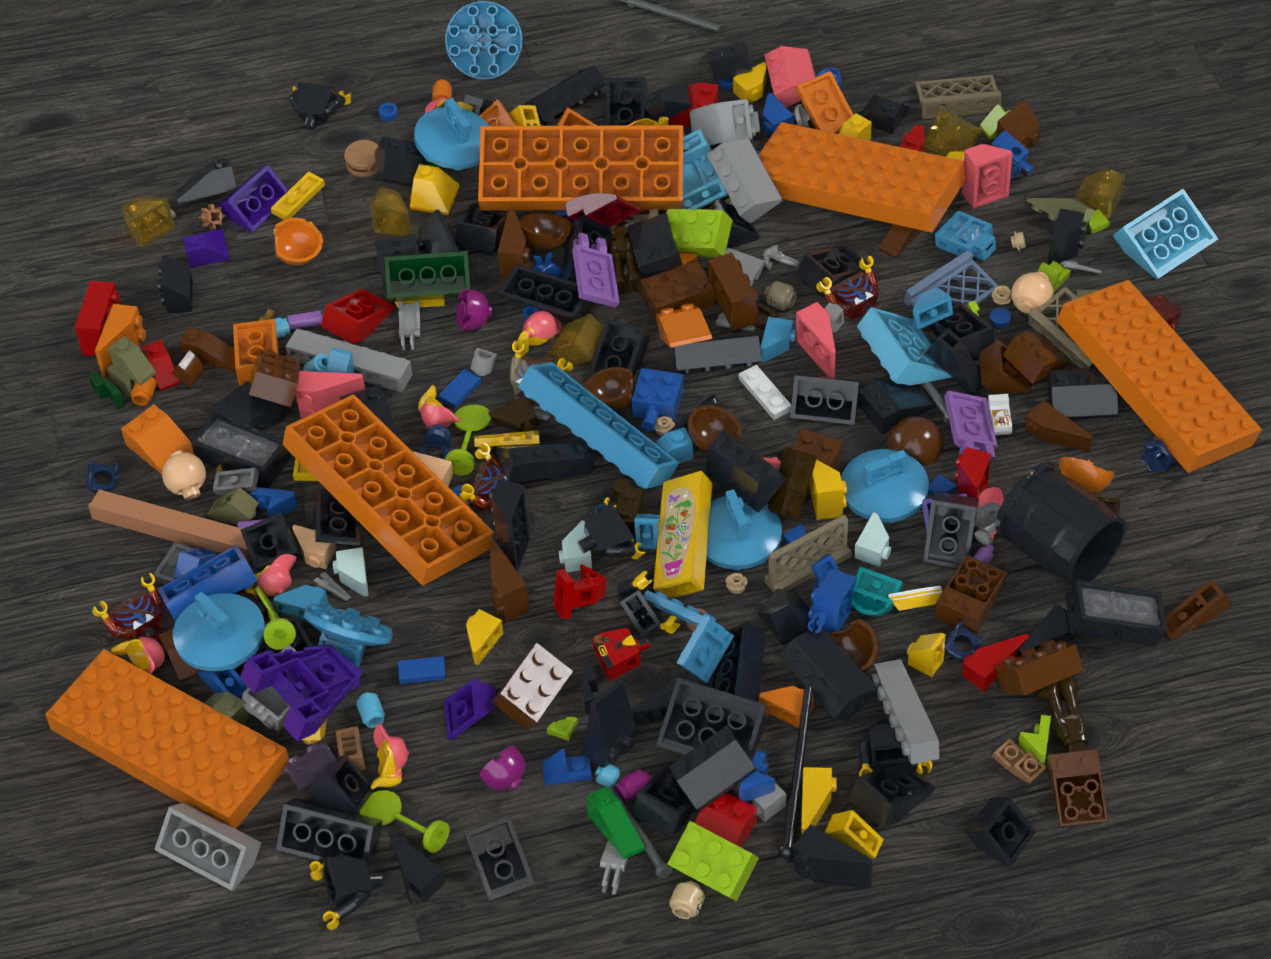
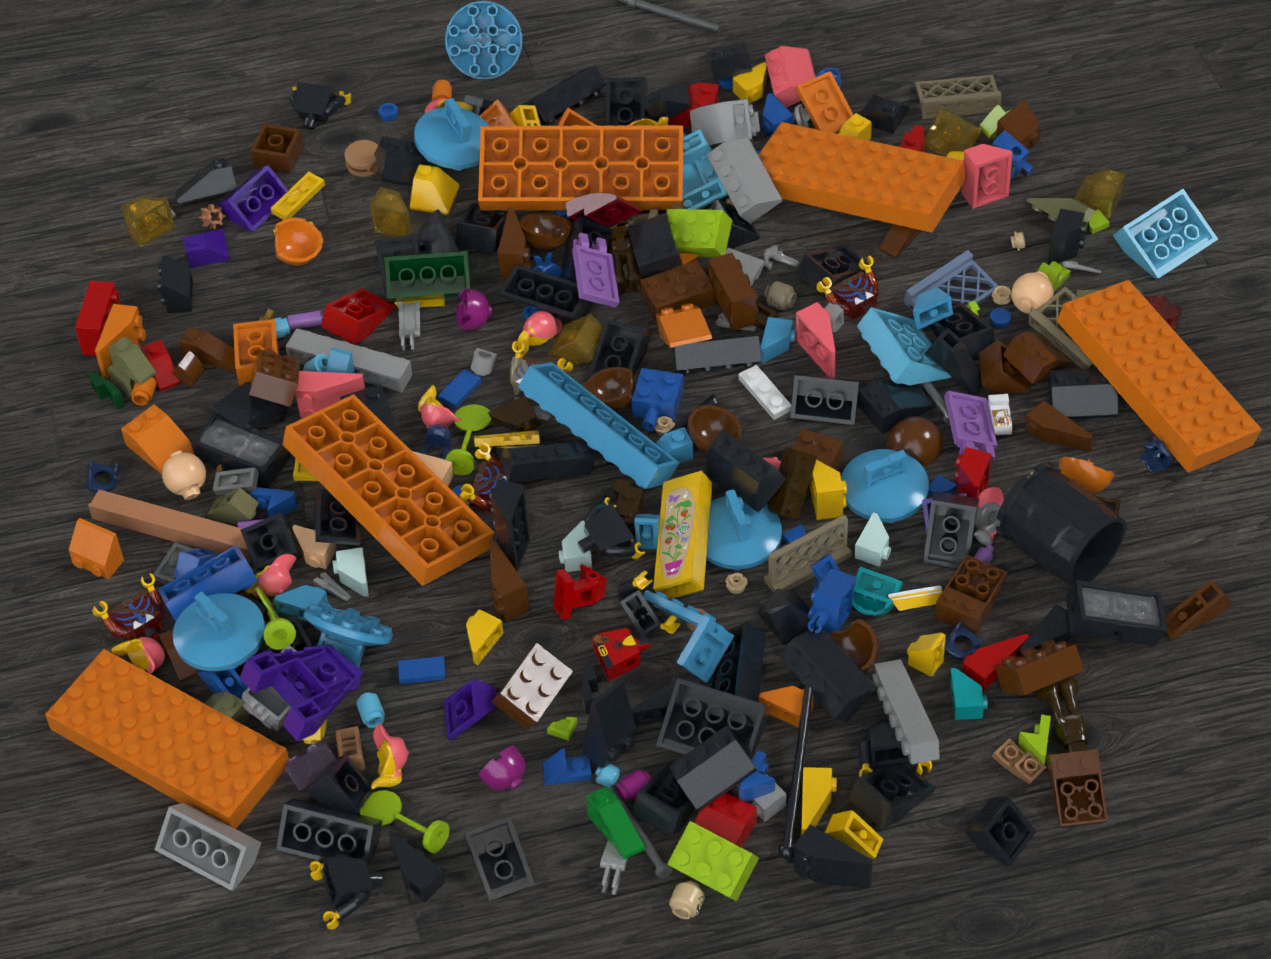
dark azure piece [935,211,996,261] -> none
none -> orange slope [69,518,124,579]
none -> reddish brown brick [250,123,304,174]
none -> teal slope [950,668,988,720]

